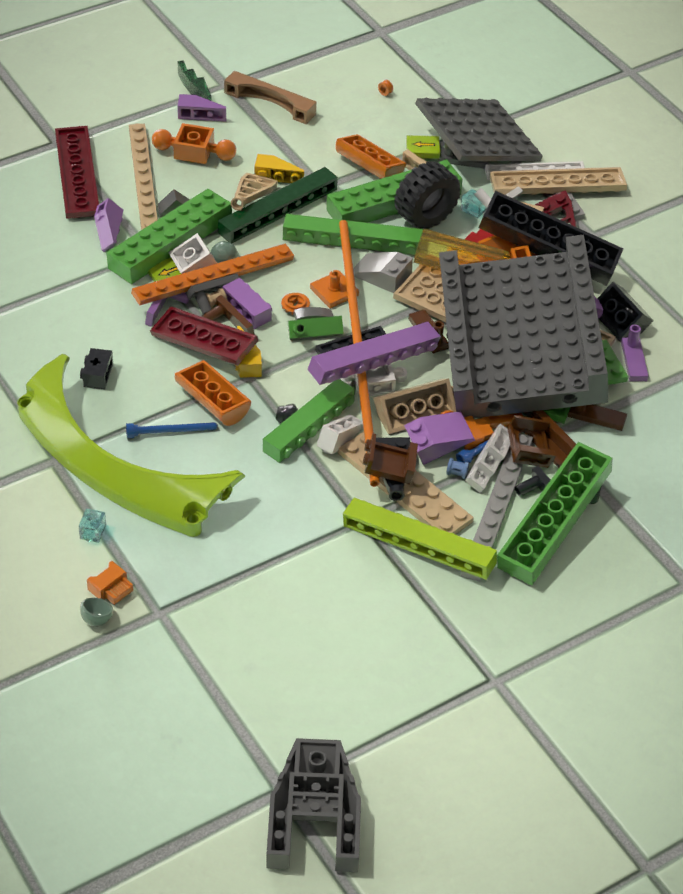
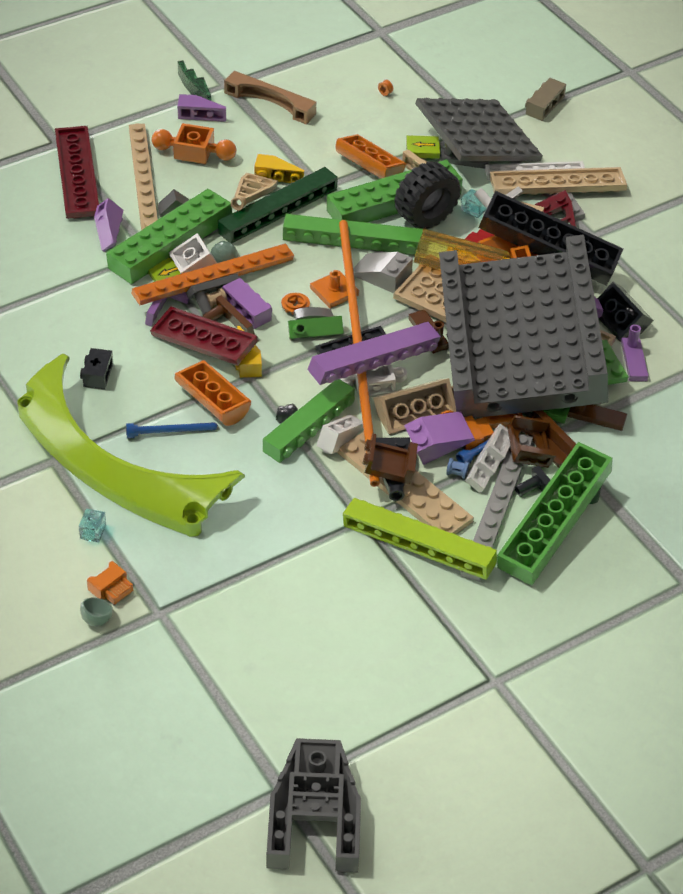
none -> dark tan brick [525,78,566,121]

